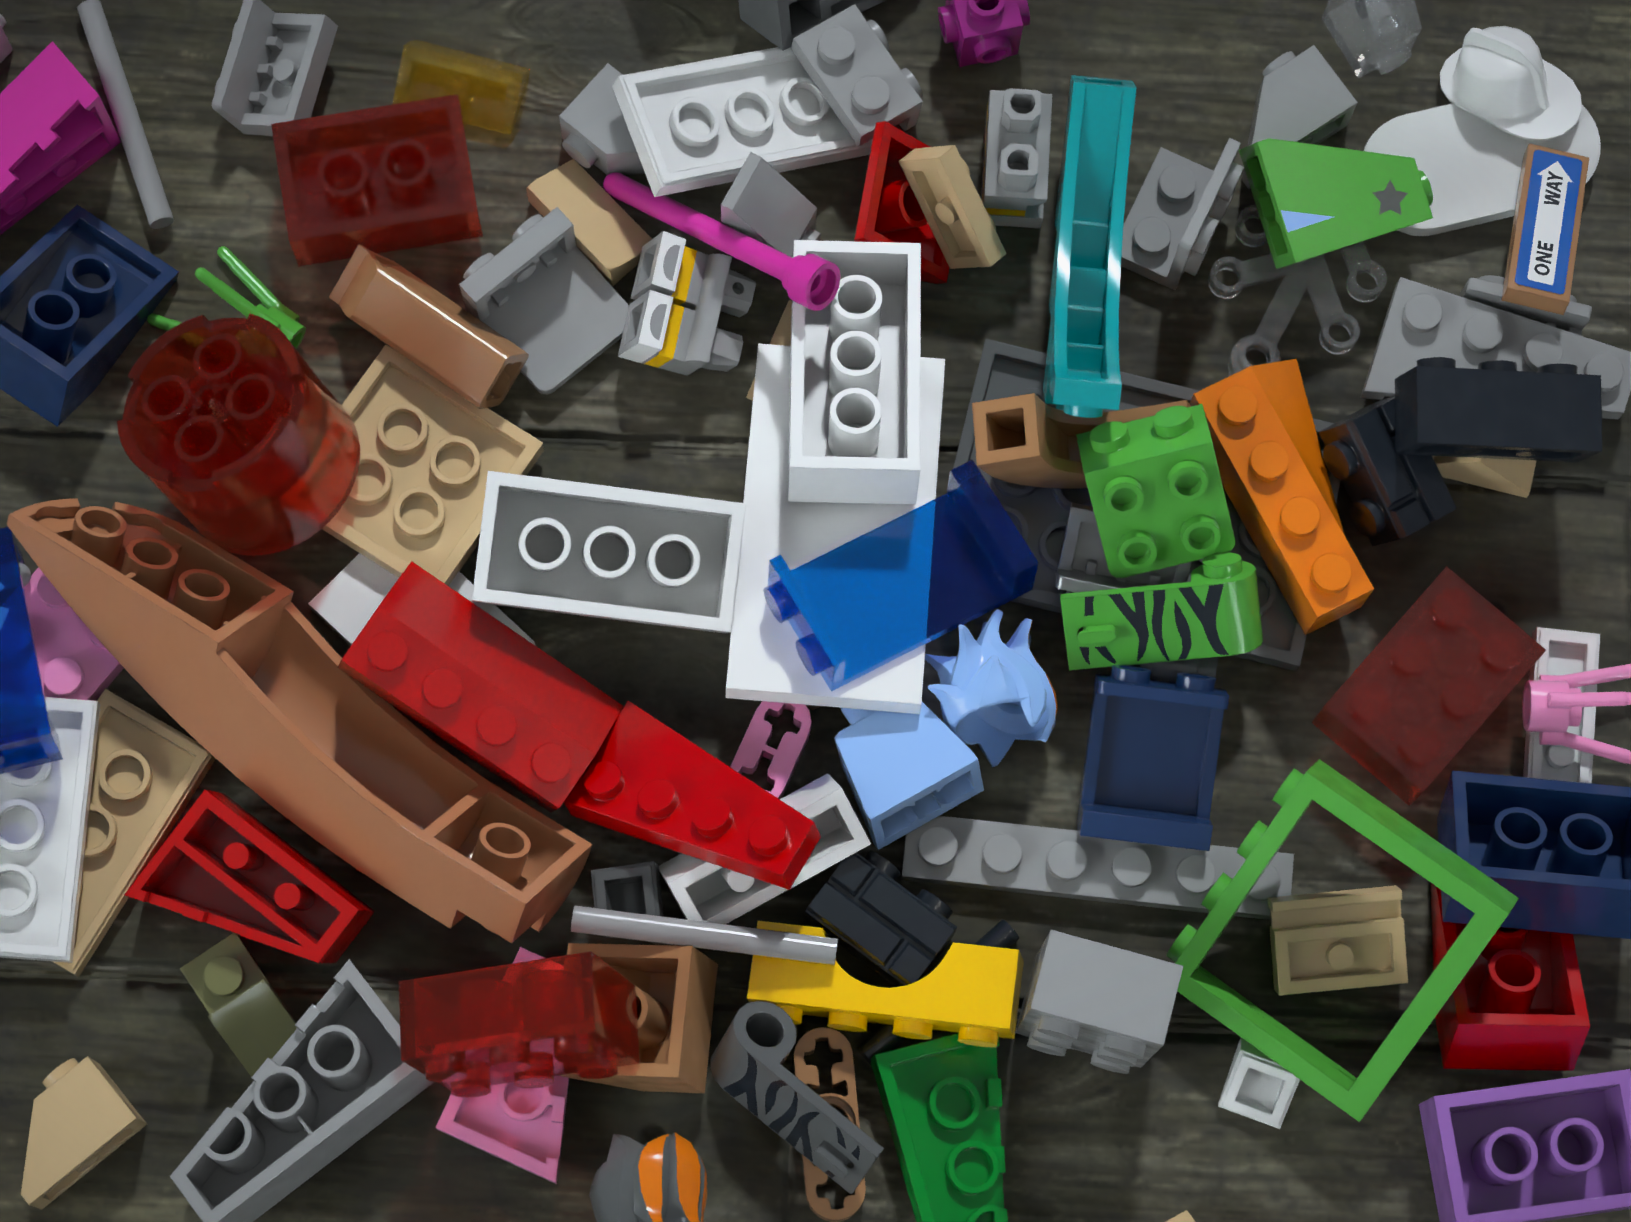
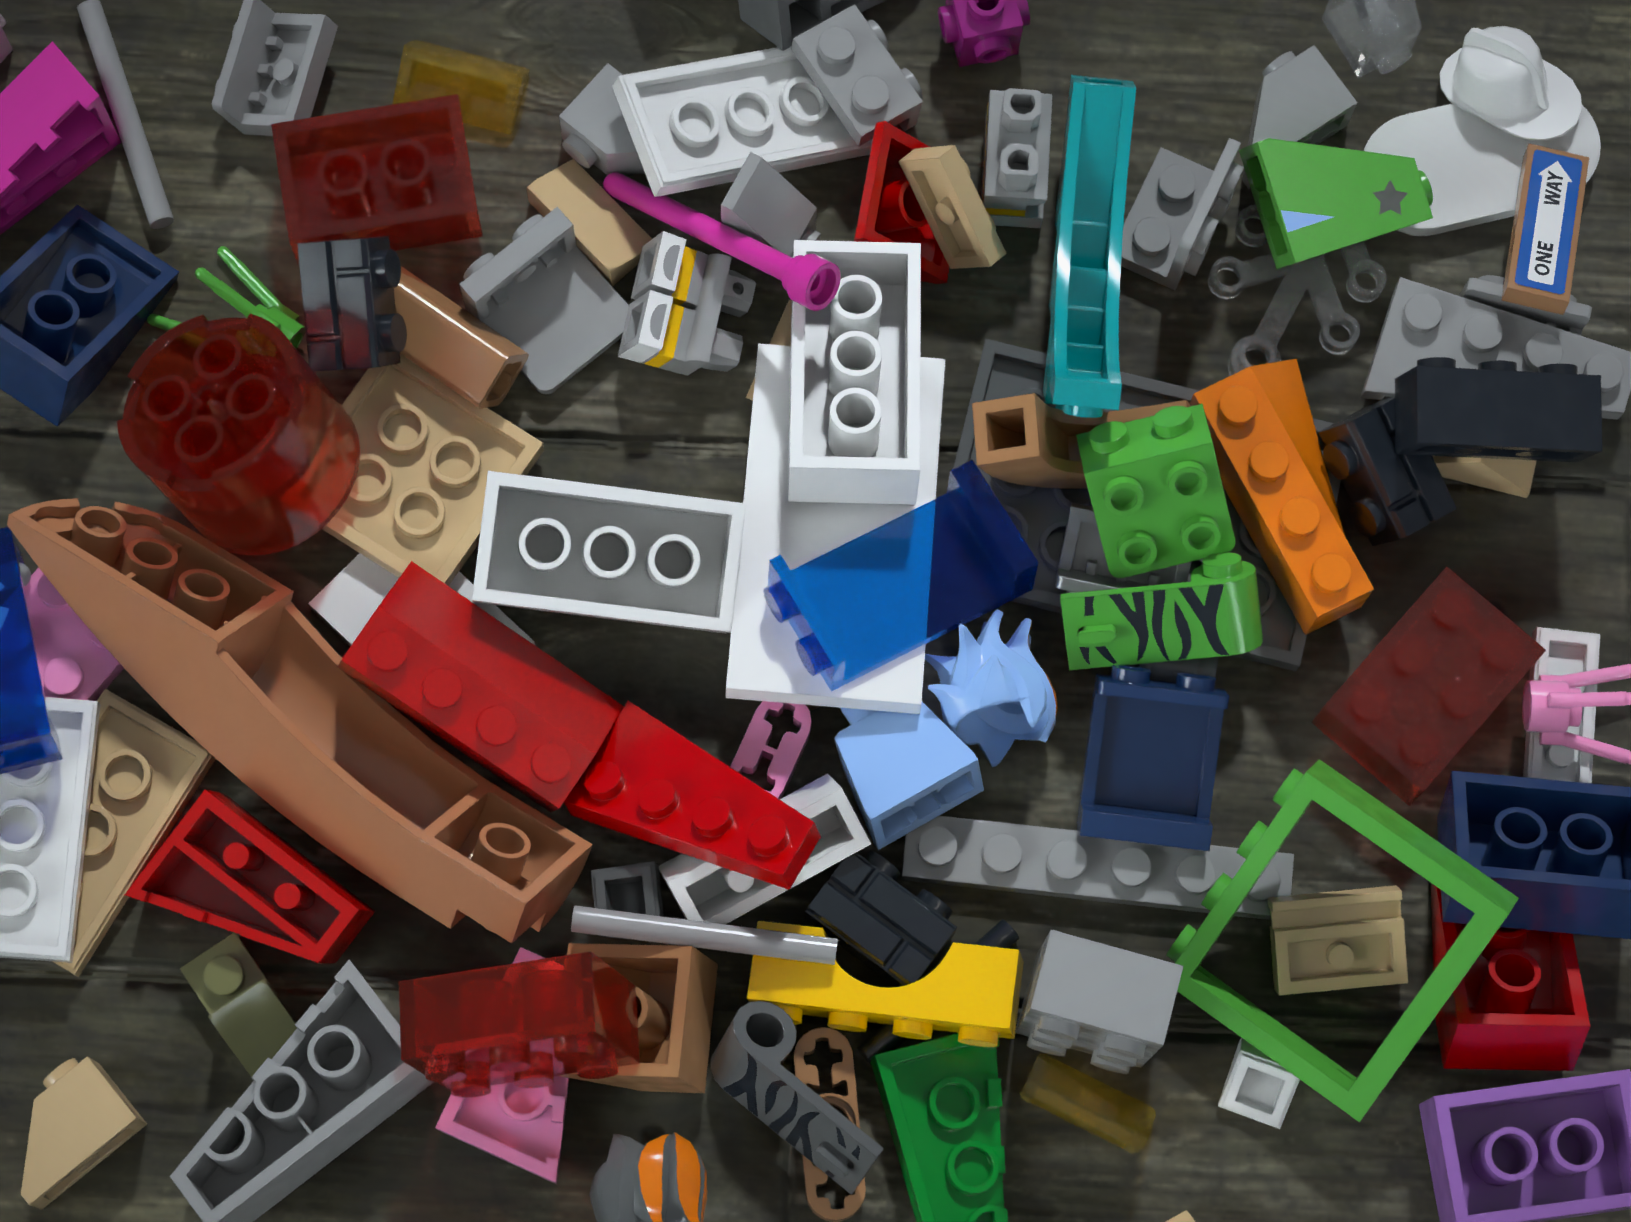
none -> black brick [297,236,407,372]
none -> clear yellow slope [1019,1054,1156,1154]

